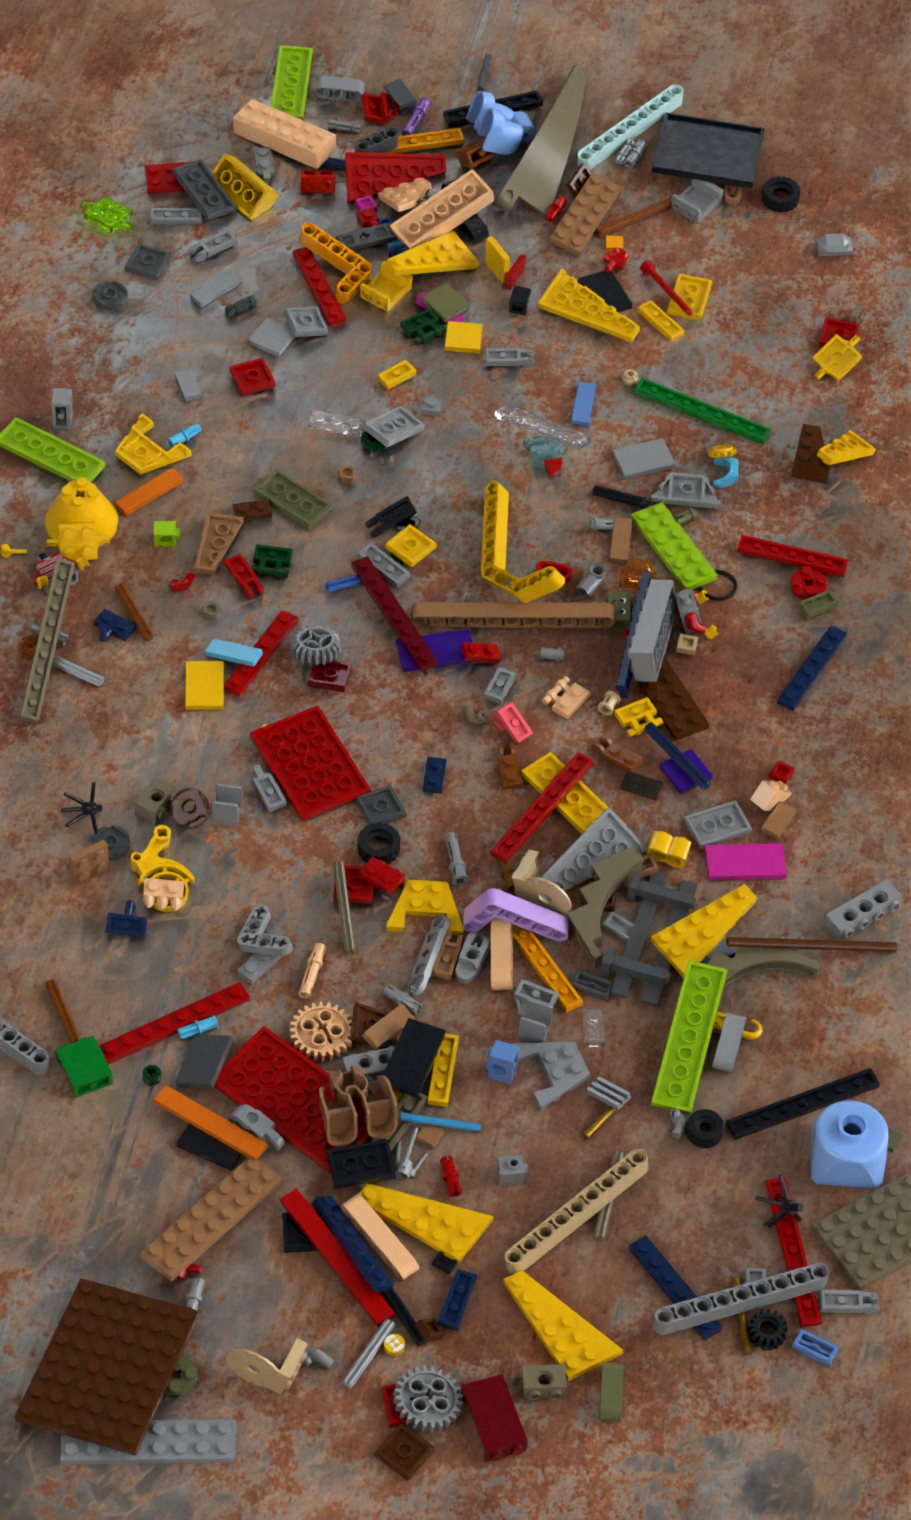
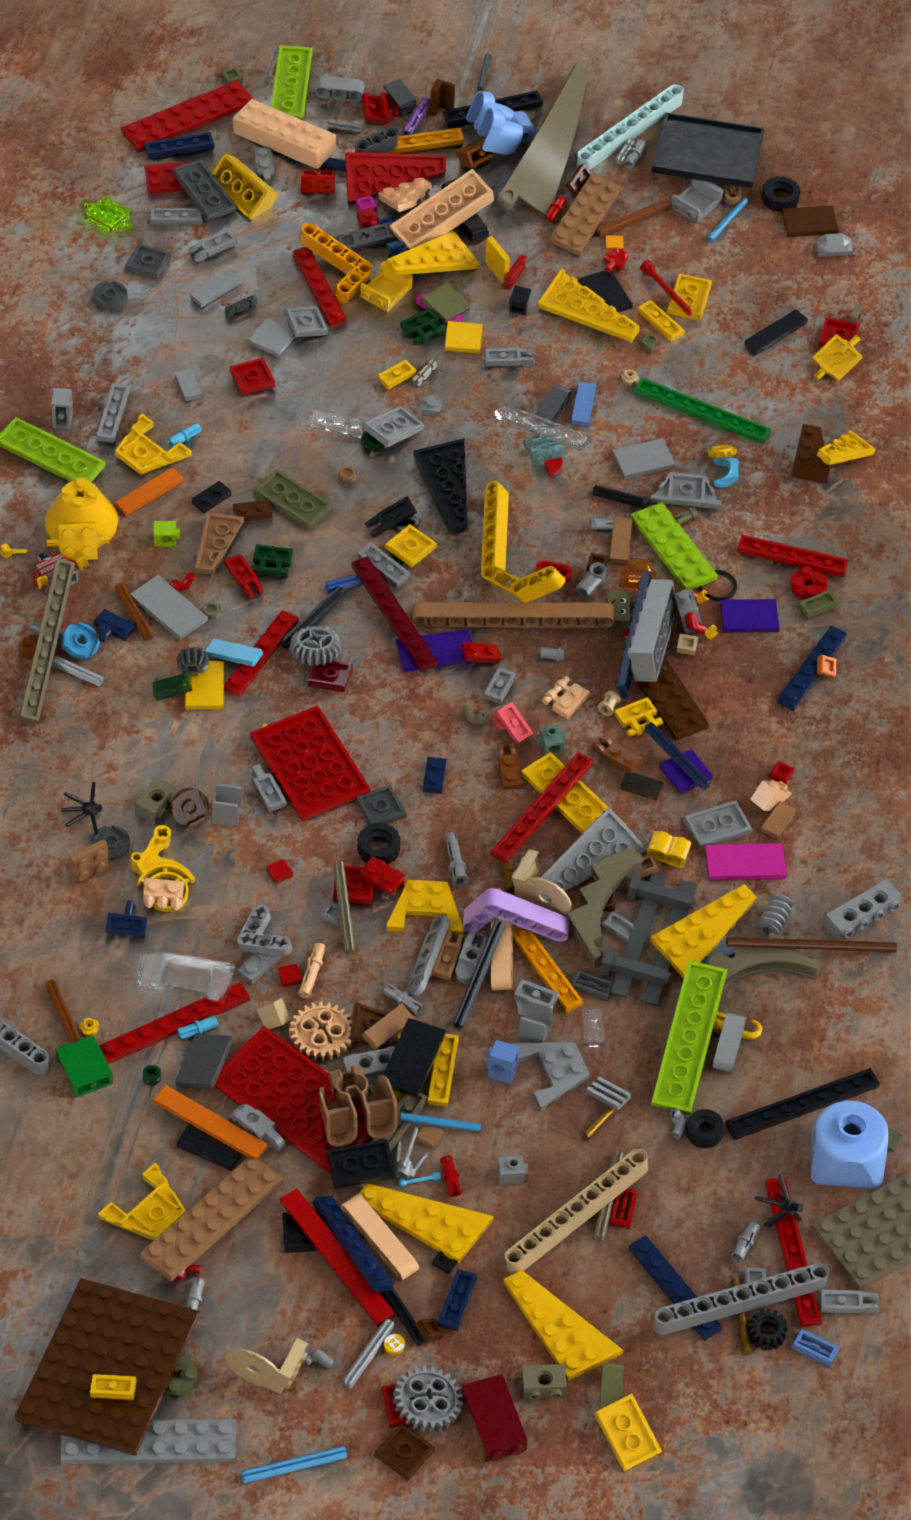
none -> dark azure plate [61,623,100,661]
none -> yellow plate [79,1018,99,1037]
none -> yellow plate [90,1374,137,1400]
none -> light grey plate [96,383,130,443]
none -> yellow wing [98,1163,186,1241]
none -> red plate [121,80,253,153]
none -> light grey tile [130,575,208,641]
none -> clear windscreen [137,952,236,1001]
none -> dark blue plate [144,132,214,159]
none -> clear green plate [152,672,193,701]
none -> dark grey gear [177,647,209,676]
none -> black plate [192,481,231,514]
none -> olive tile [221,67,243,84]
none -> dark azure axle [241,1446,347,1483]
none -> tan panel [257,998,290,1030]
none -> red tile [266,859,293,884]
none -> red tile [278,964,302,987]
none -> black axle [280,586,345,649]
none -> light grey tile [321,901,341,926]
none -> medium azure hinge [399,1172,441,1187]
none -> dark tan axle [412,359,437,387]
none -> black wing [413,438,468,534]
none -> reddish brown panel [430,79,456,116]
none -> black axle [453,921,505,1028]
none -> dark grey beam [534,384,571,429]
none -> sand green brick [537,724,566,756]
none -> reddish brown tile [586,553,609,571]
none -> yellow tile [594,1394,662,1472]
none -> red tile [610,1189,638,1229]
none -> olive tile [639,332,656,354]
none -> dark azure bar [707,197,748,242]
none -> dark purple tile [720,599,779,633]
none -> light grey pin [731,1221,760,1262]
none -> black tile [744,309,808,355]
none -> light grey piece [757,894,793,937]
none -> reddish brown tile [782,206,839,237]
none -> orange tile [817,655,837,678]

